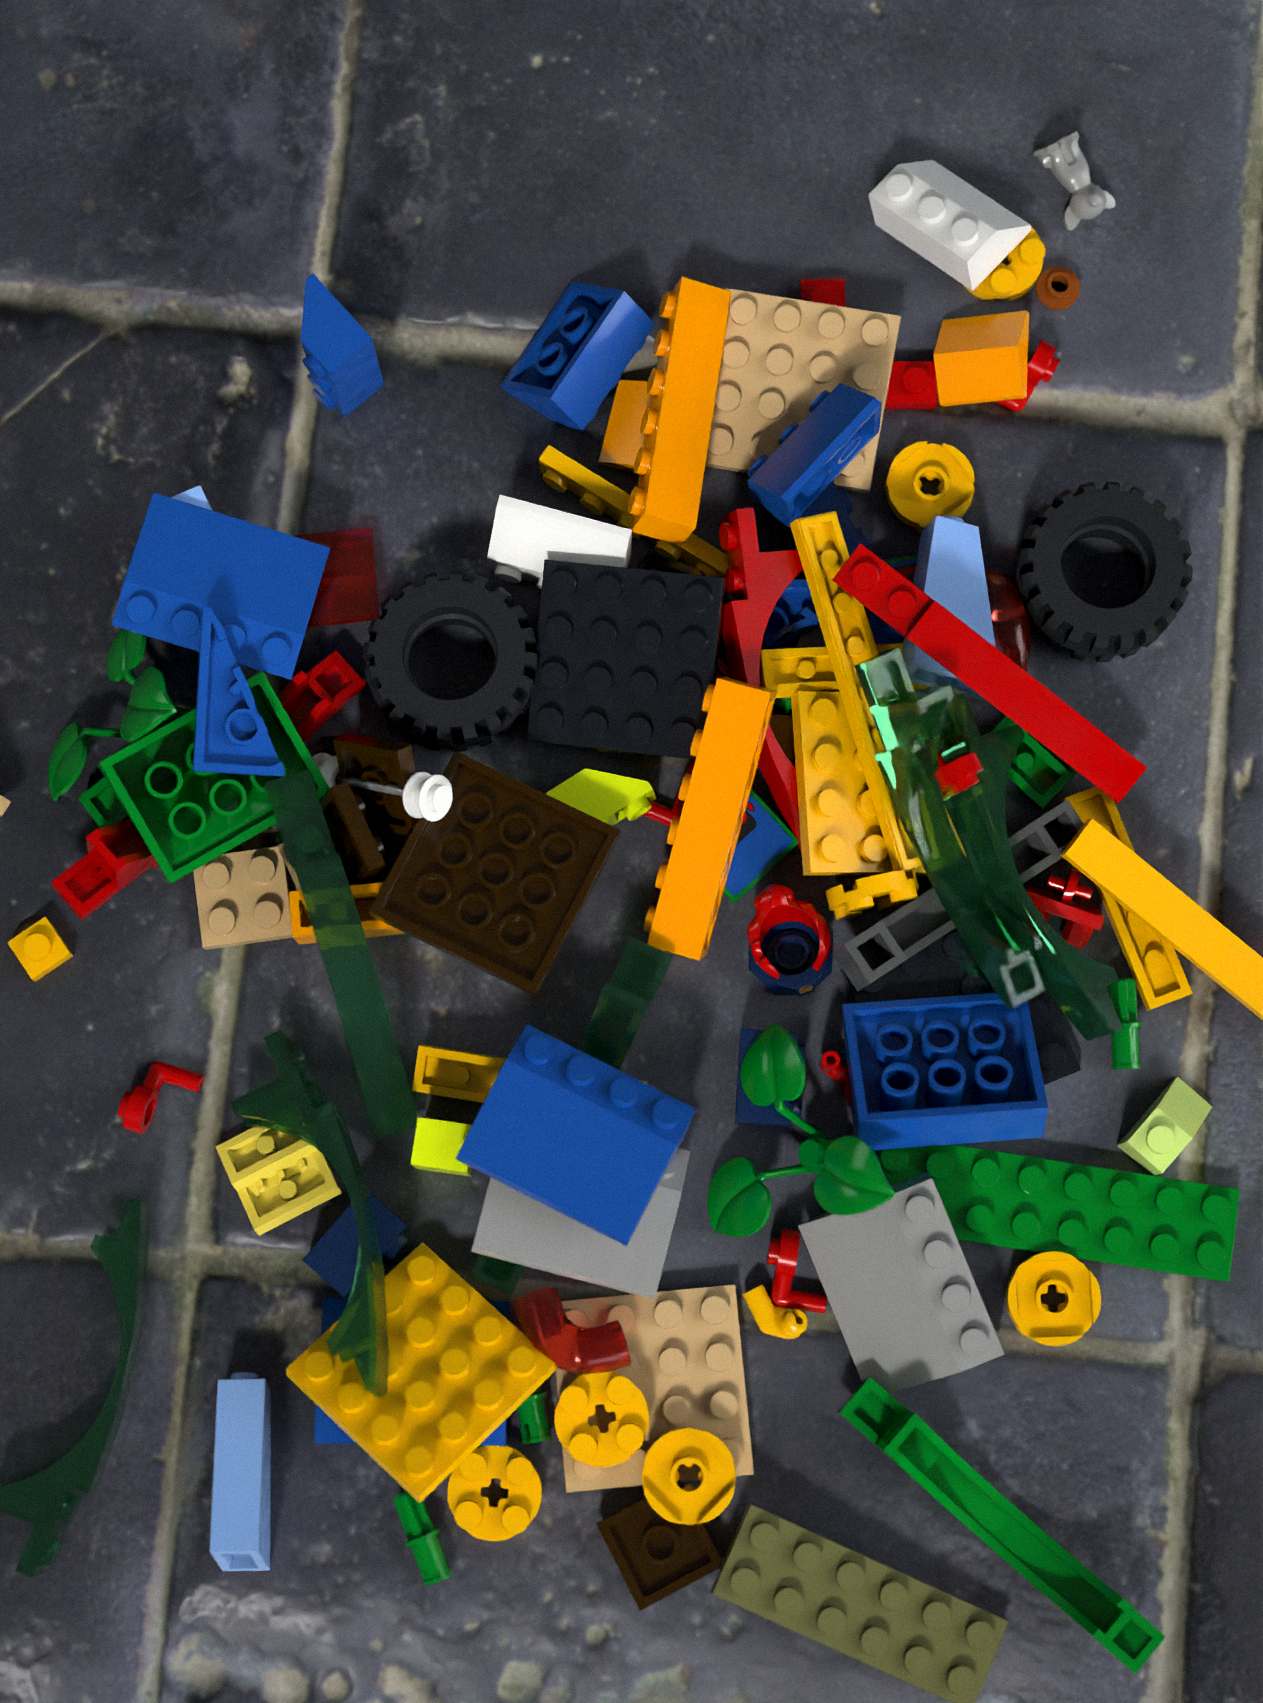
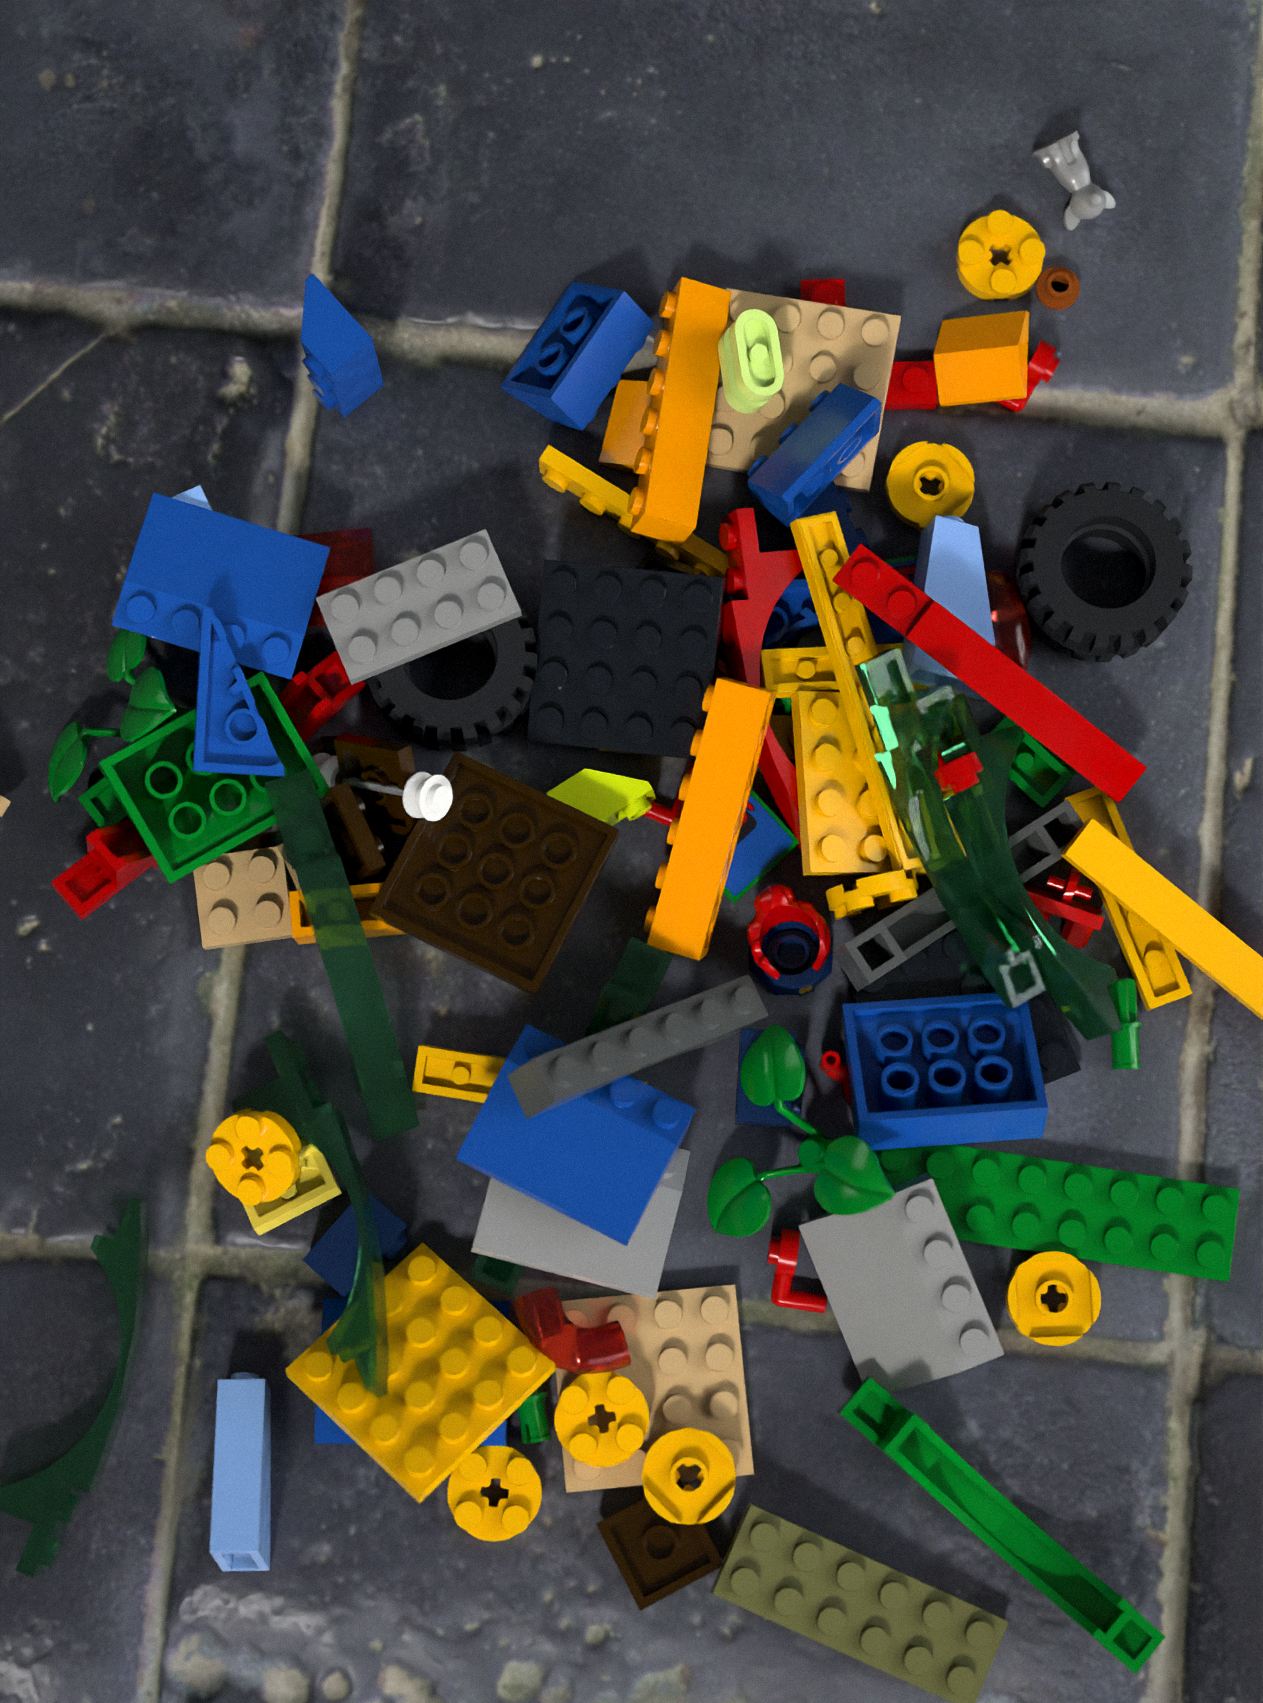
yellow plate [7,916,74,982] -> none
red plate [118,1061,205,1135] -> none
green axle [393,1491,453,1586] -> none
neon yellow brick [411,1117,473,1177] -> none
white slope [487,495,632,590] -> none
yellow arm [743,1284,808,1340] -> none
white slope [868,160,1031,291] -> none
yellowish green slope [1117,1076,1212,1176] -> none
none -> yellow plate [205,1108,302,1206]
none -> light grey plate [316,529,522,685]
none -> dark grey arch [507,974,769,1119]
none -> yellowish green brick [718,309,784,414]

